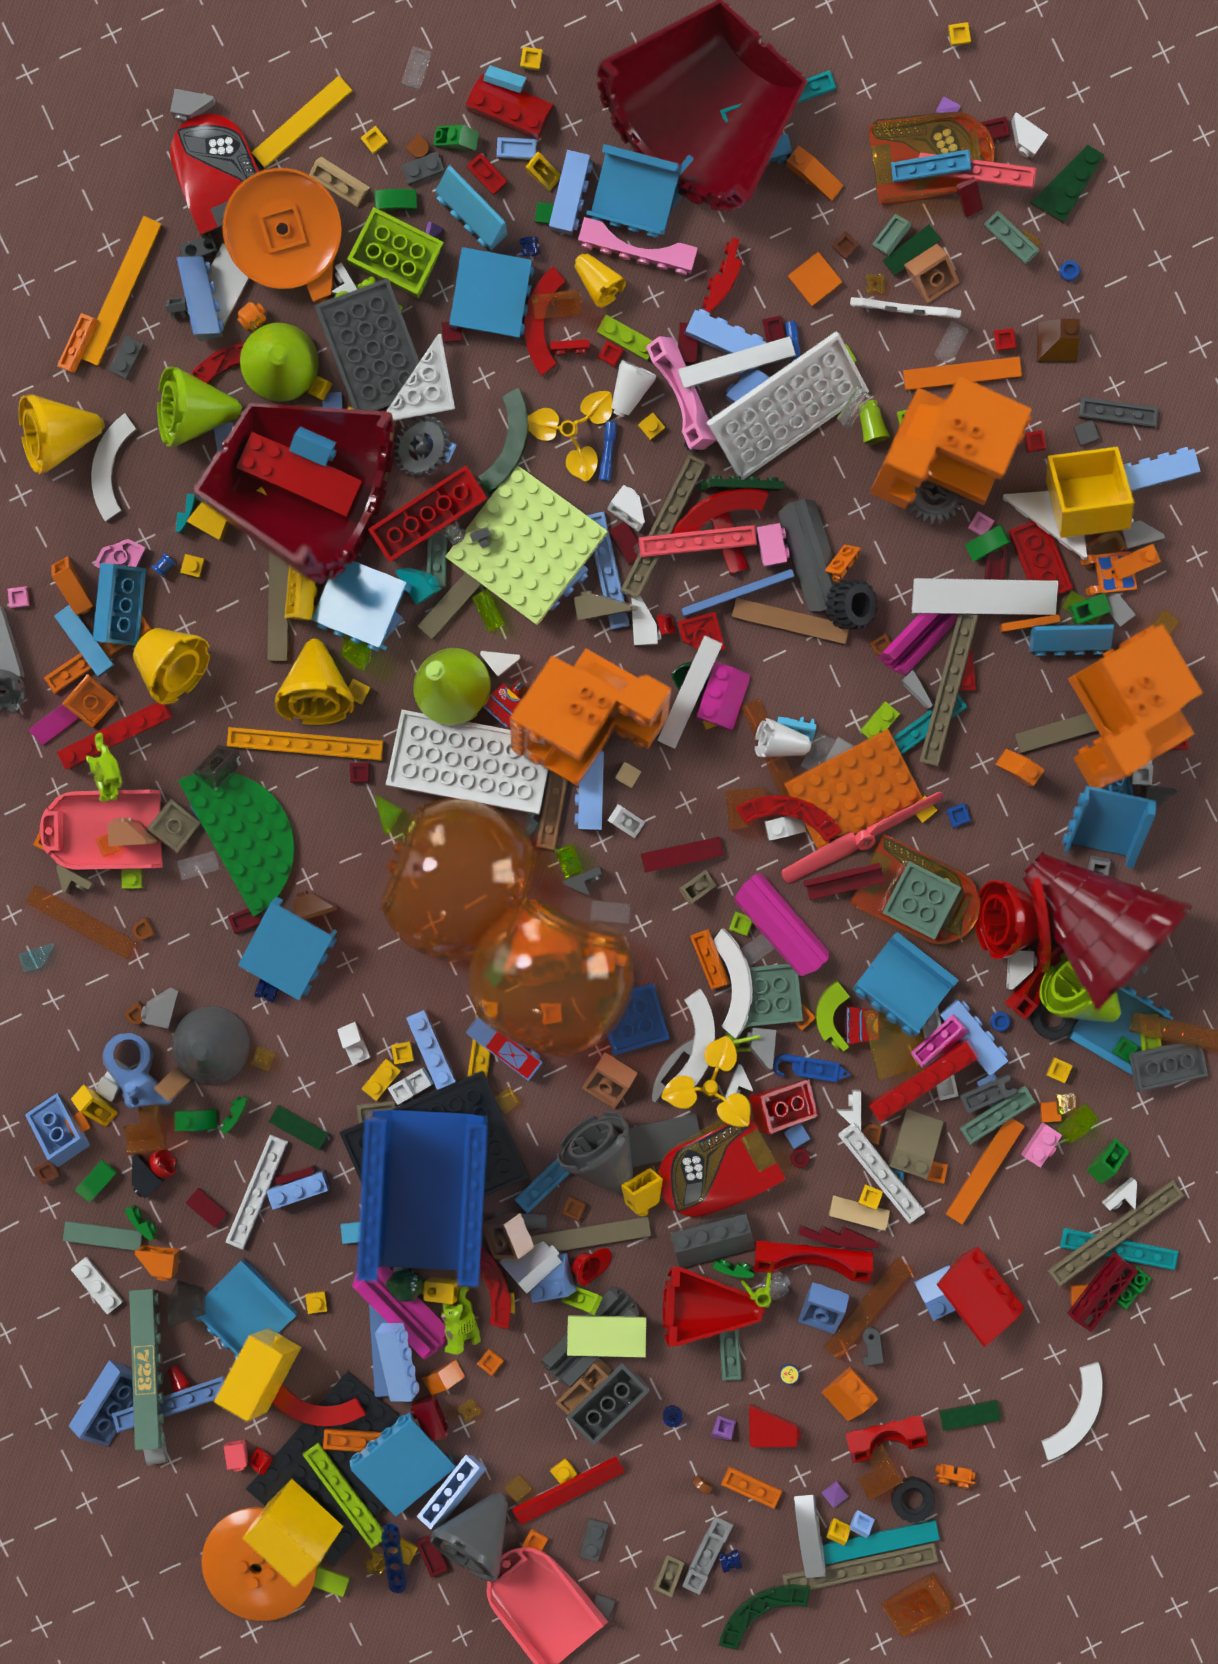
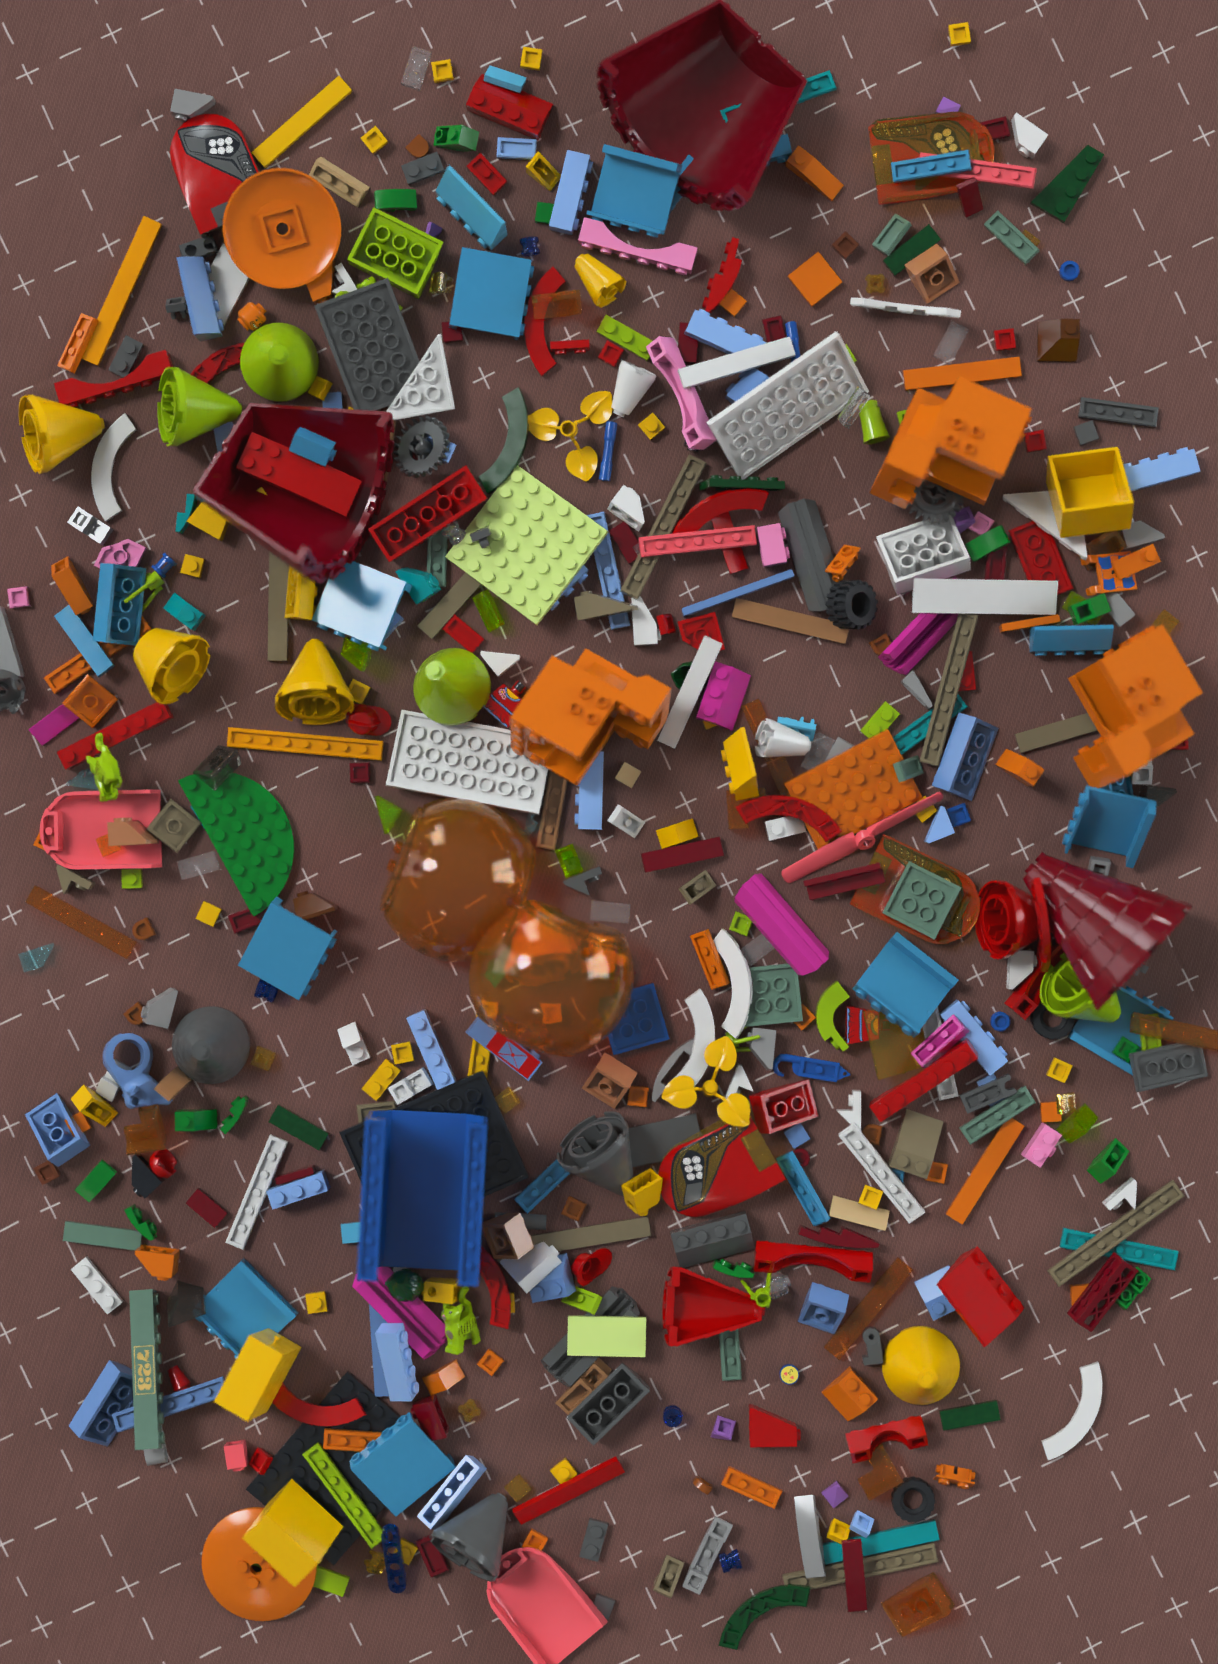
none -> red arch [54,349,173,408]
none -> clear light blue slope [66,769,98,790]
none -> slope [67,507,113,546]
none -> lime plant [124,571,165,612]
none -> teal slope [163,592,206,631]
none -> yellow tile [195,901,222,927]
none -> red piece [345,704,392,736]
none -> clear yellow tile [429,271,453,294]
none -> yellow tile [431,59,454,83]
none -> red tile [442,614,485,653]
none -> orange tile [627,1086,649,1107]
none -> yellow slope [656,818,699,849]
none -> orange tile [719,289,747,317]
none -> yellow slope [721,727,759,801]
none -> dark azure tile [776,1151,831,1226]
none -> dark red slope [841,1538,867,1612]
none -> white slope [876,515,971,595]
none -> yellow cone [881,1326,960,1405]
none -> sand green tile [893,755,924,782]
none -> light blue slope [924,806,955,843]
none -> medium blue slope [932,713,999,801]
none -> medium lavender slope [953,506,975,534]

